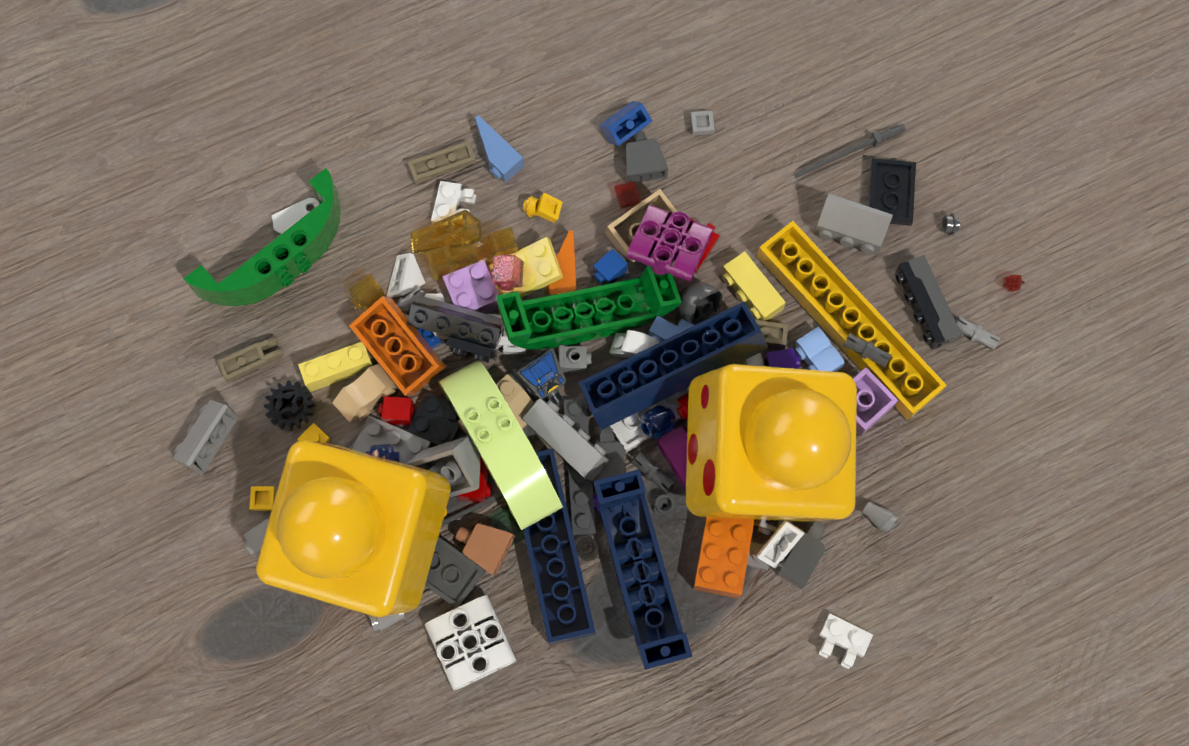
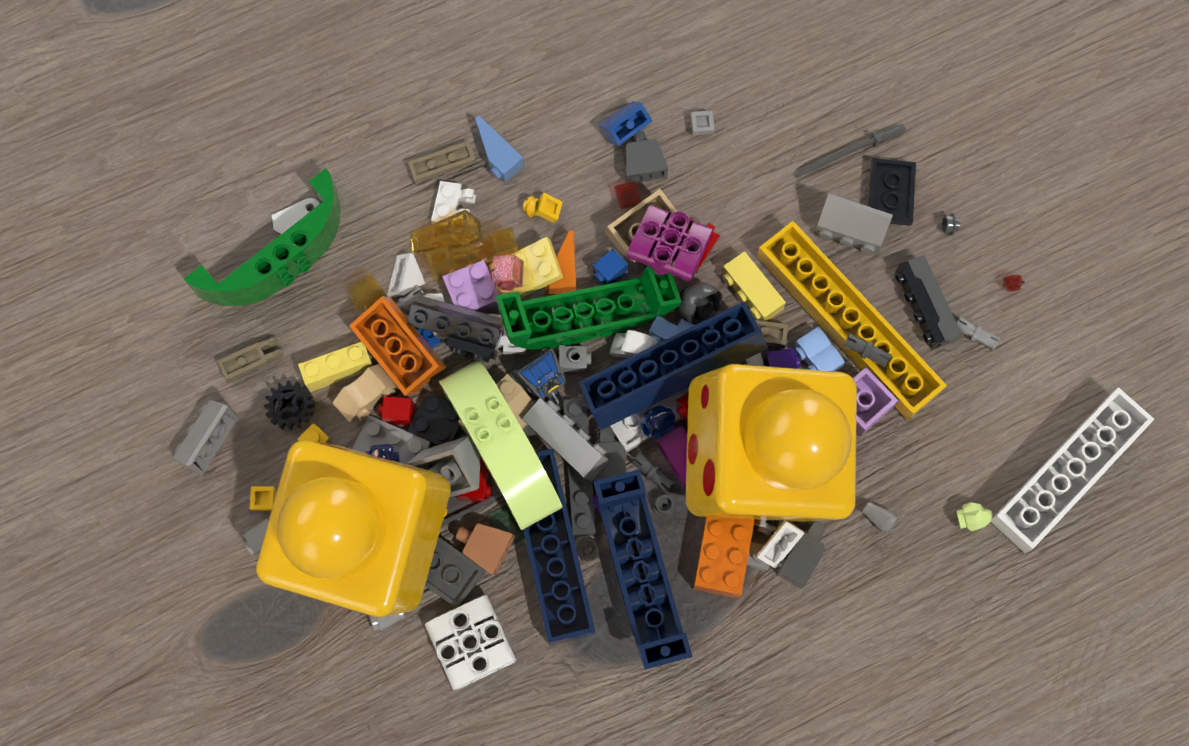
white plate [818,614,873,670] -> none
none -> yellowish green rock [956,502,993,531]
none -> white brick [991,387,1154,553]

